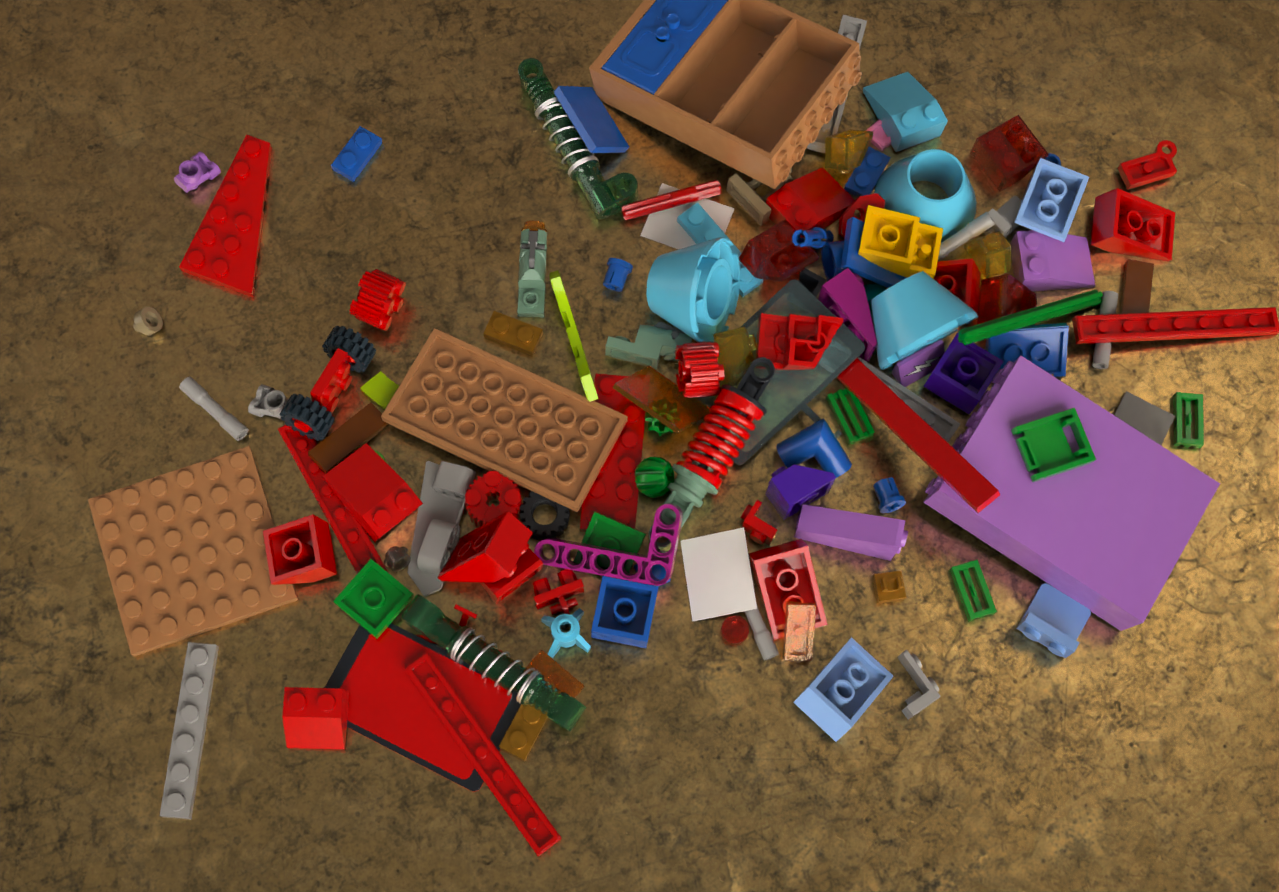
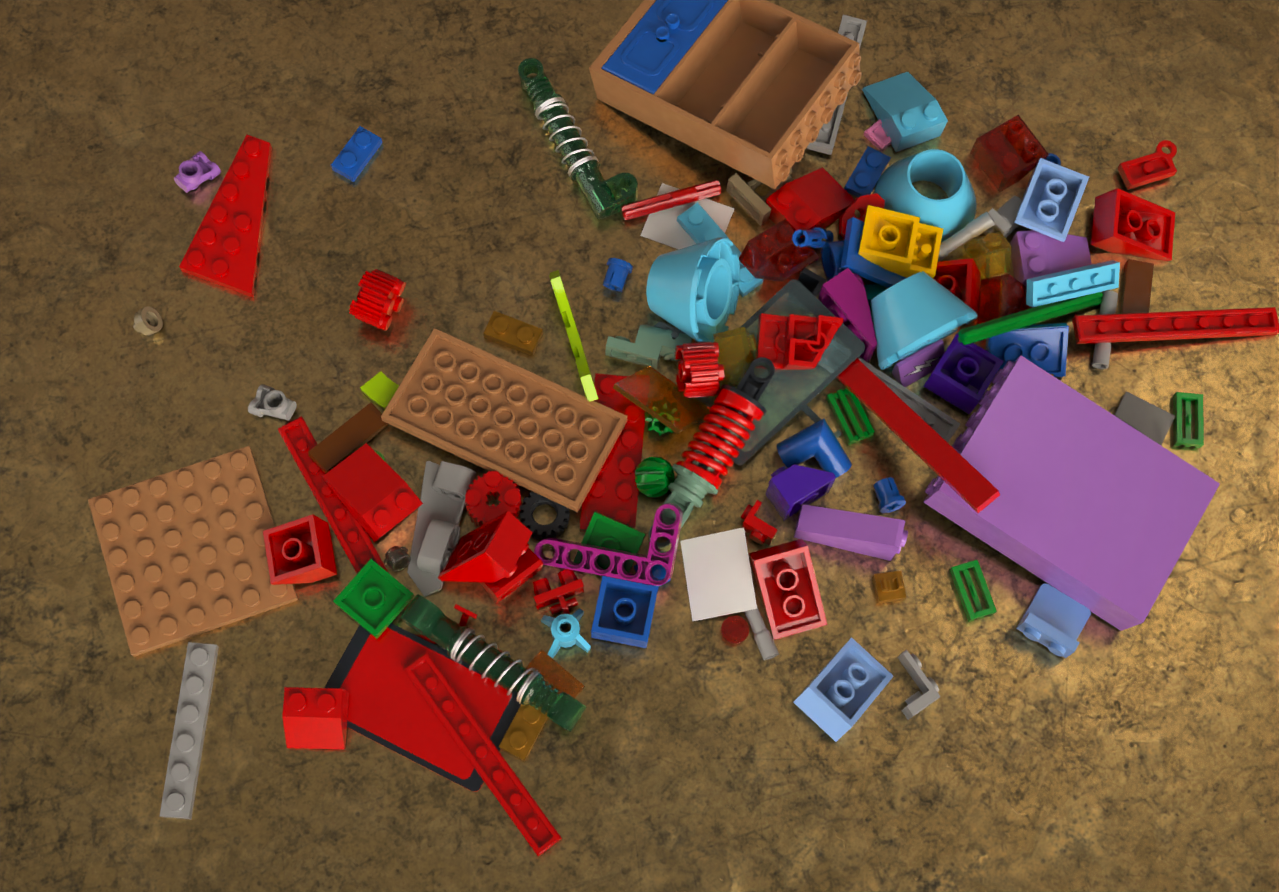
light grey piece [179,377,249,441] -> none
black plate [280,326,376,441] -> none
sand green plate [517,220,548,318] -> none
blue tile [554,86,629,153] -> none
clear orange plate [782,602,816,661] -> none
clear yellow slope [825,129,873,174] -> none
green container [1011,408,1096,482] -> none
none -> medium azure plate [1026,260,1120,307]

